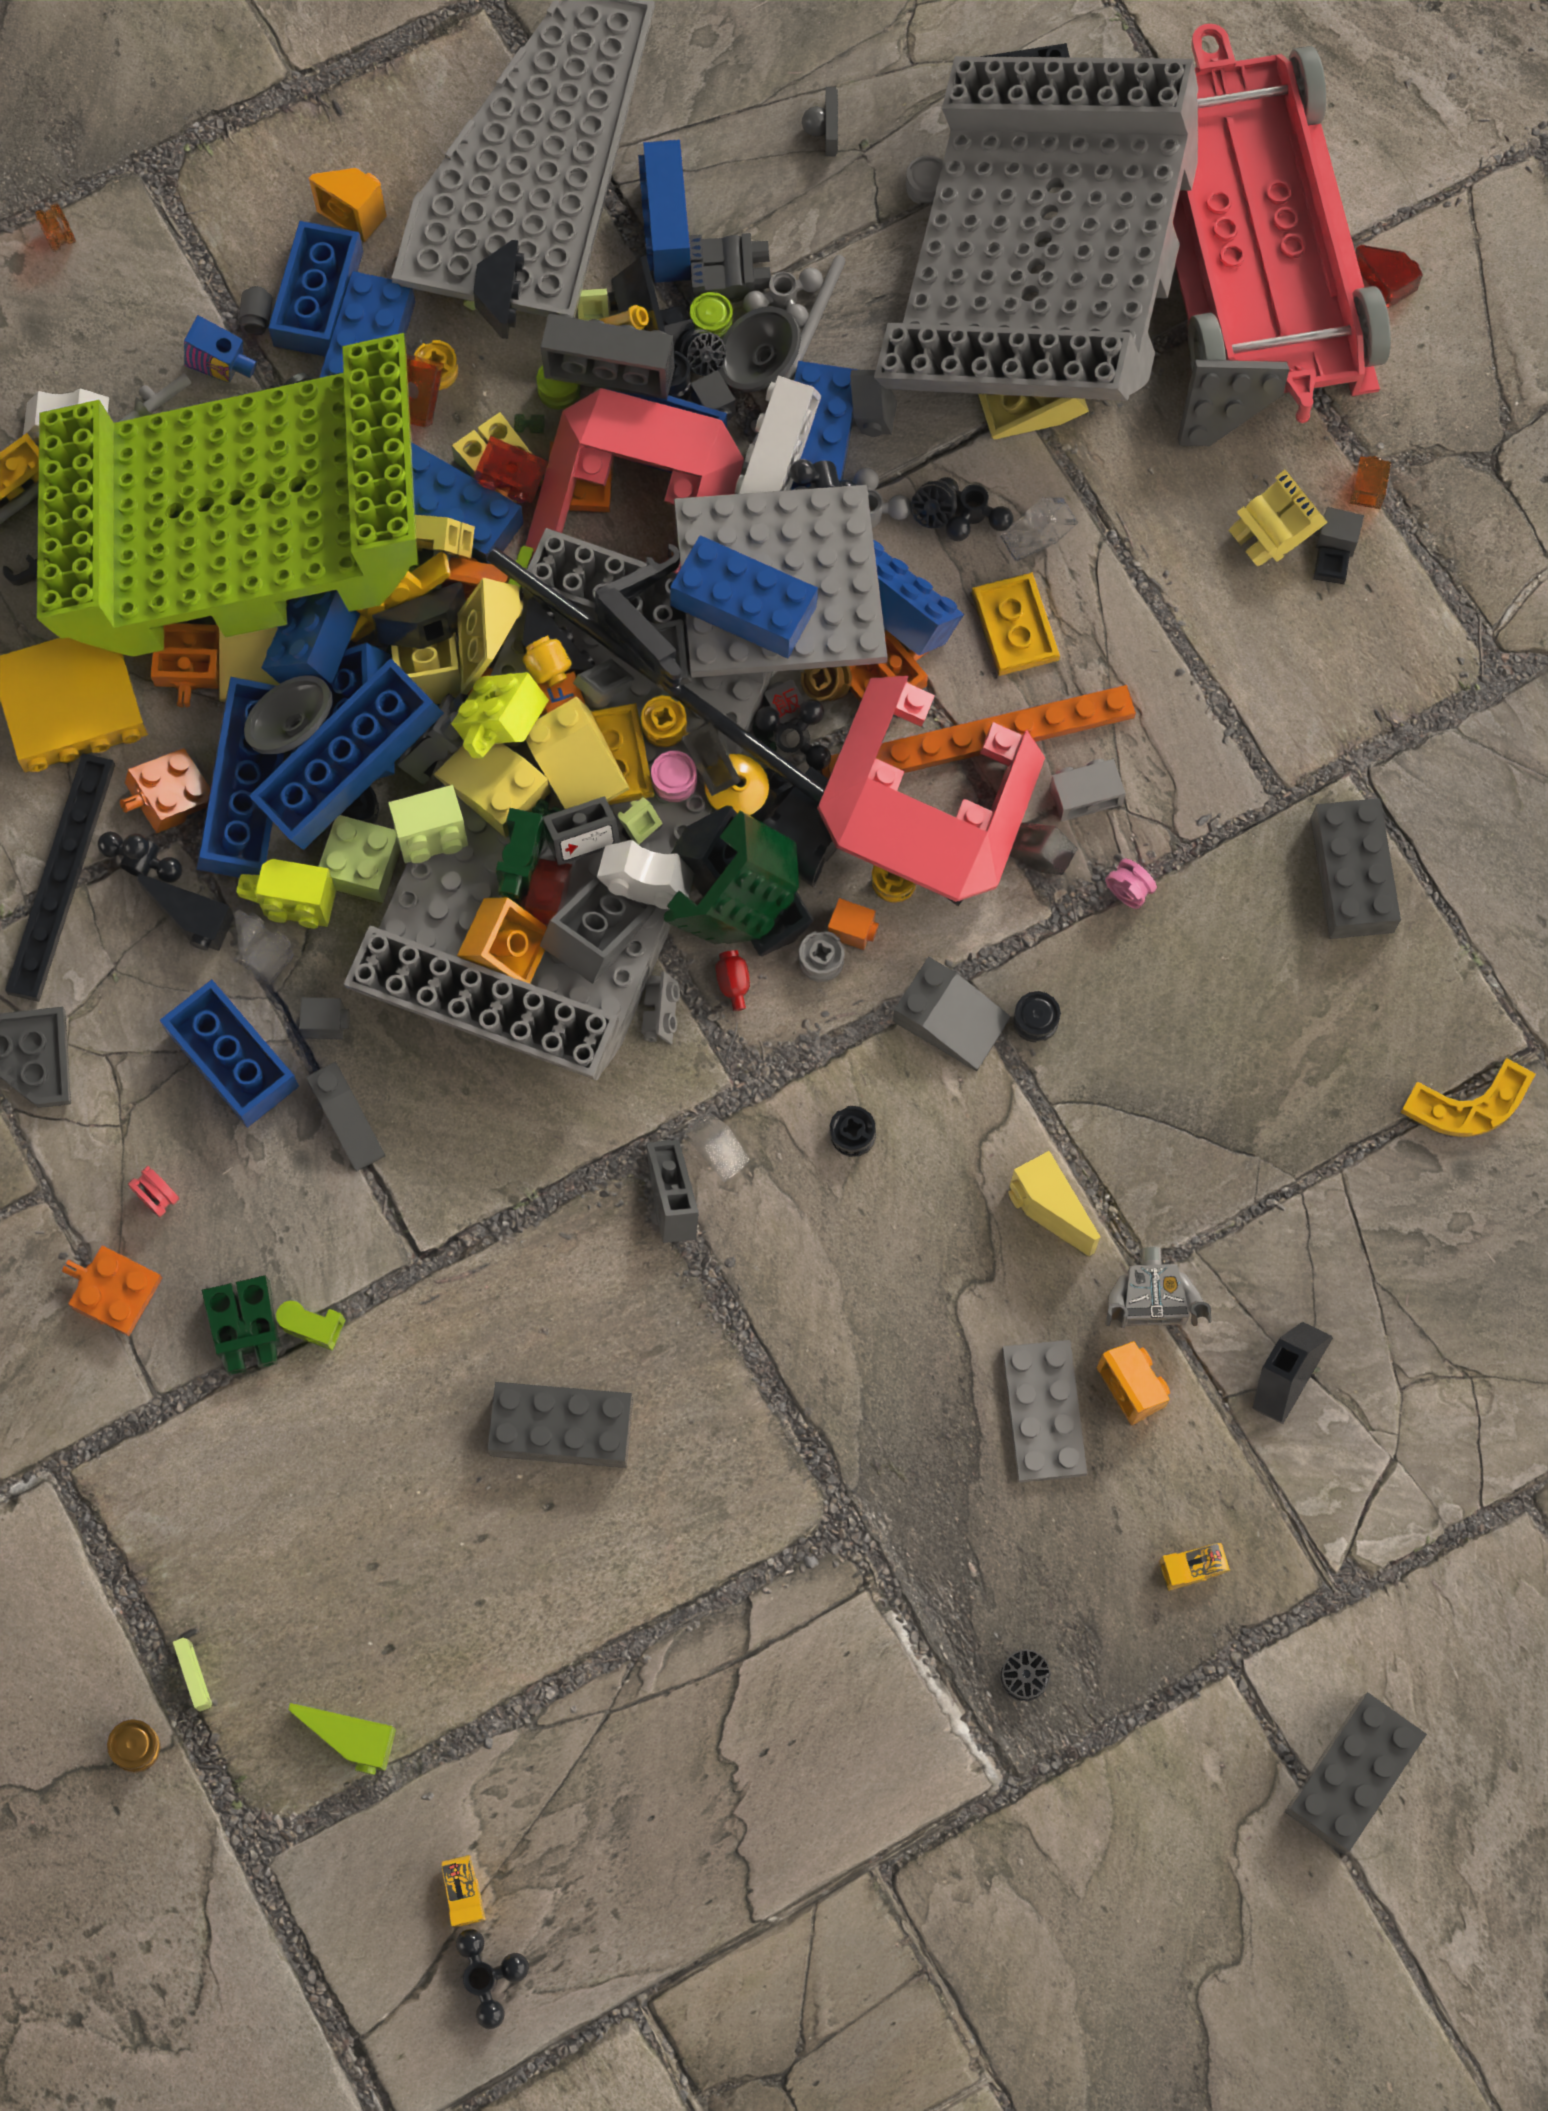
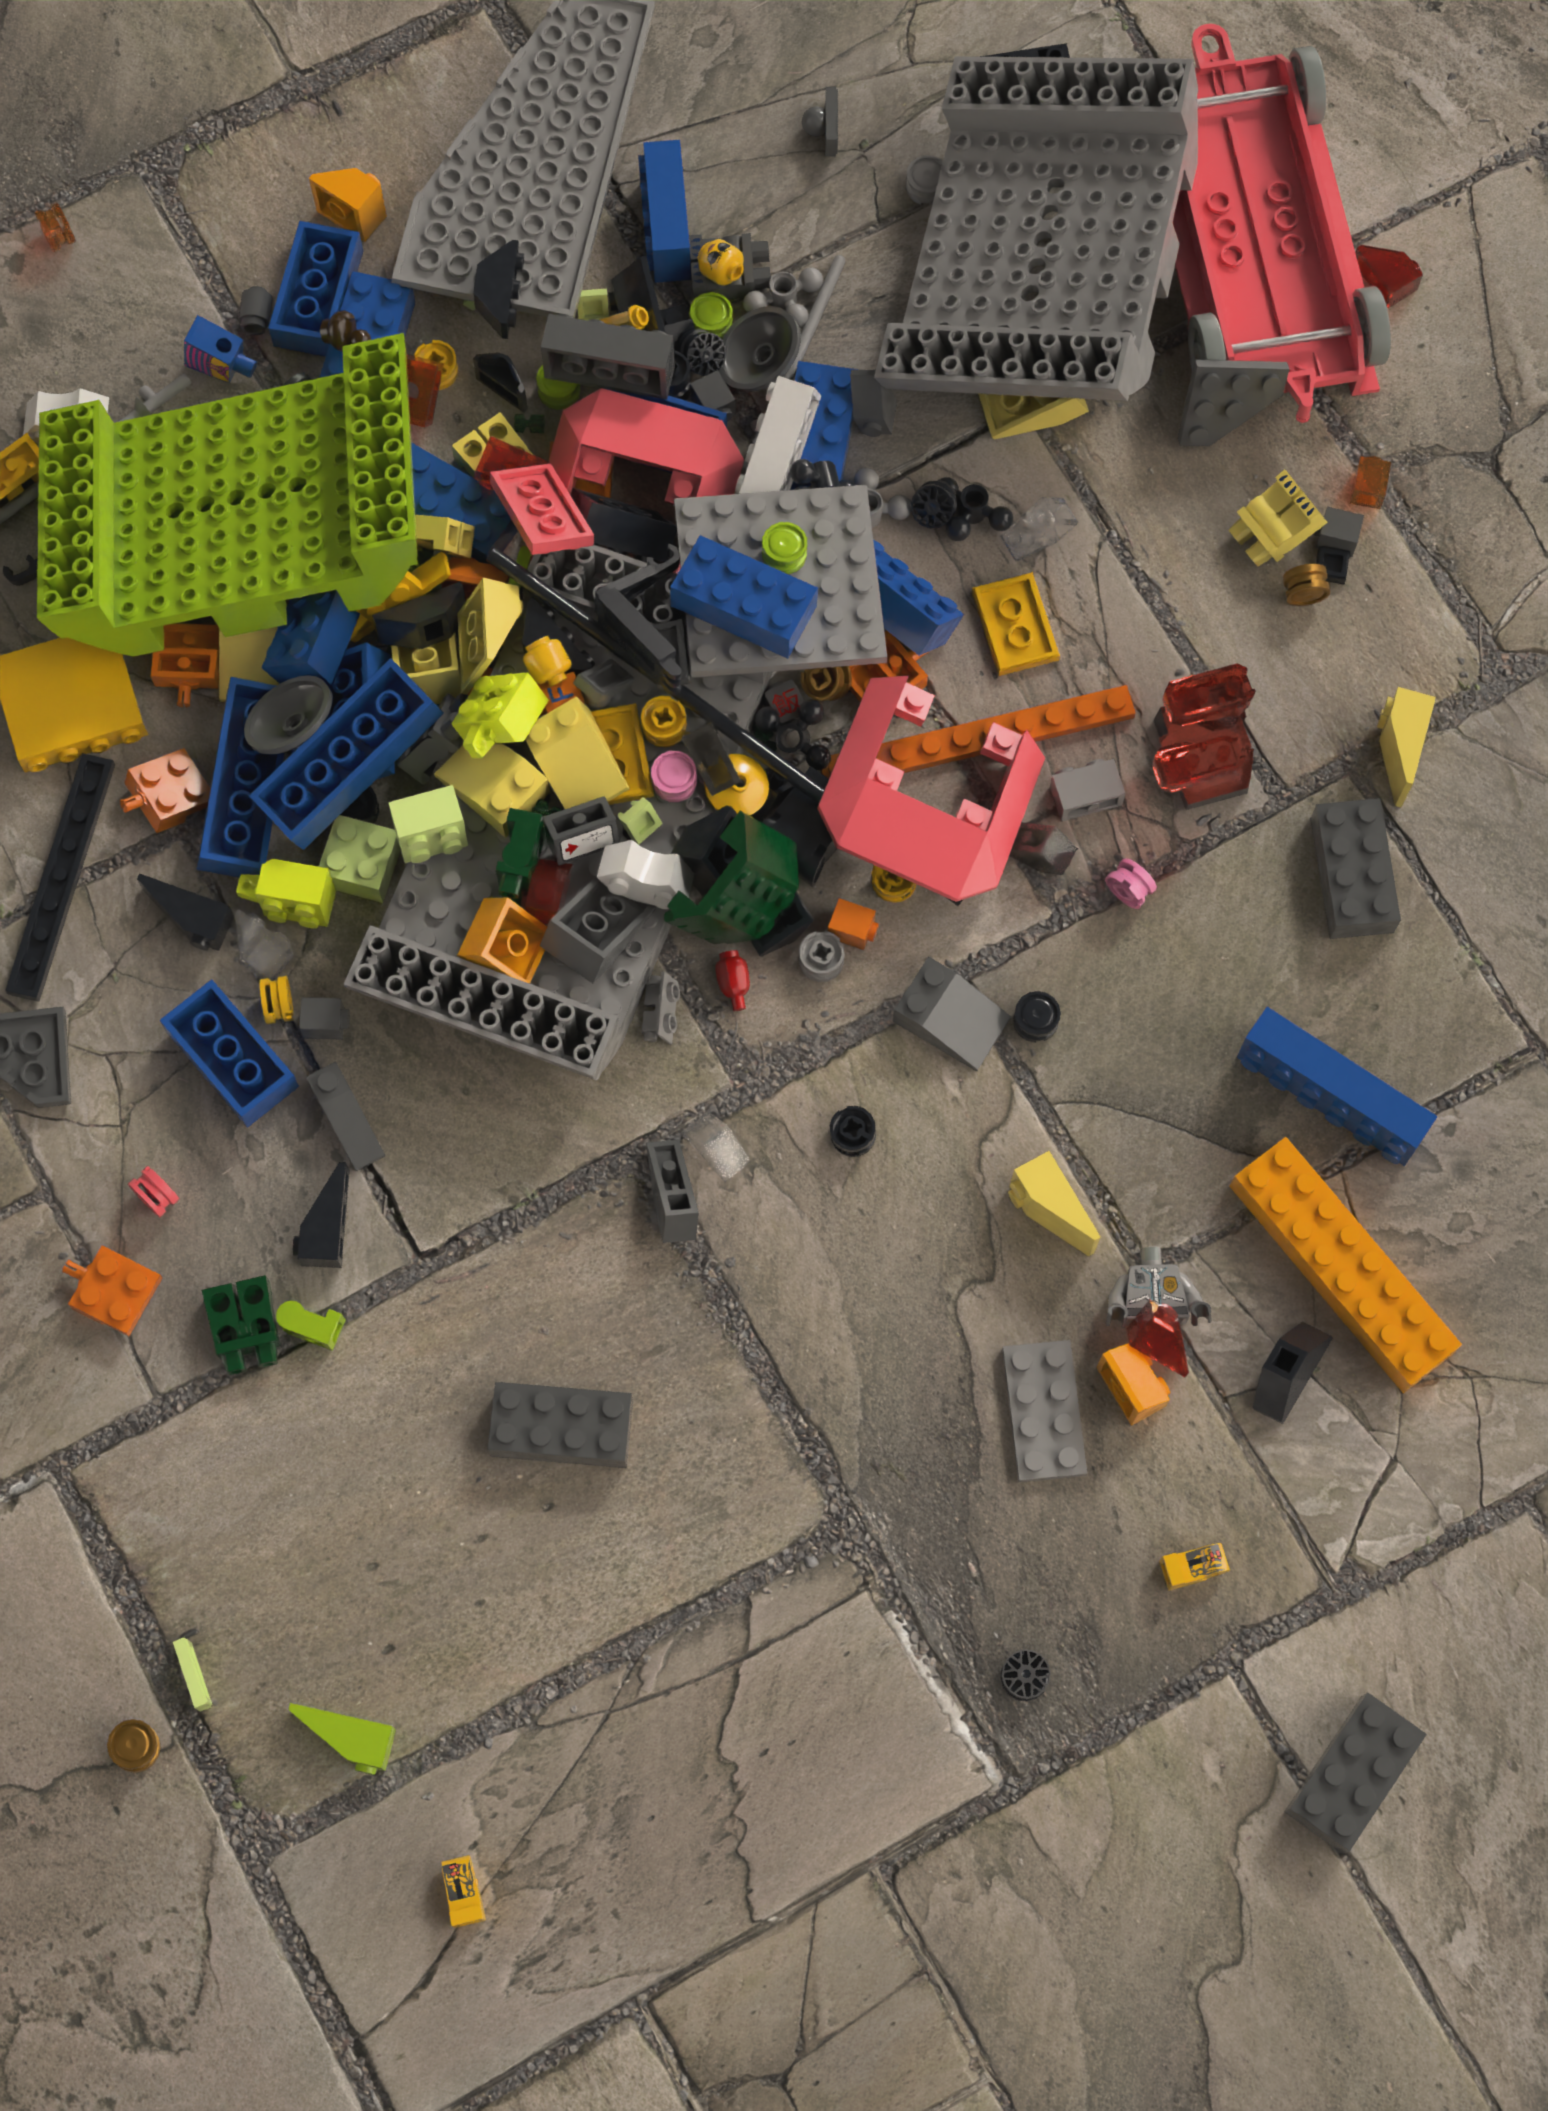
black piece [97,831,182,883] -> none
black piece [456,1929,529,2029] -> none
yellow plate [1400,1058,1536,1137] -> none
none -> yellow wheel [259,975,294,1024]
none -> black slope [293,1162,350,1268]
none -> dark brown animal [320,310,371,352]
none -> black slope [473,352,528,413]
none -> coral plate [490,463,594,555]
none -> black brick [570,487,677,563]
none -> yellow head [698,239,744,286]
none -> lime wheel [762,522,807,574]
none -> clear red slope [1126,1299,1189,1378]
none -> clear red piece [1152,663,1256,810]
none -> light orange brick [1229,1137,1462,1394]
none -> blue brick [1237,1007,1438,1166]
none -> pearl gold wheel [1283,564,1331,606]
none -> light yellow slope [1377,687,1436,808]

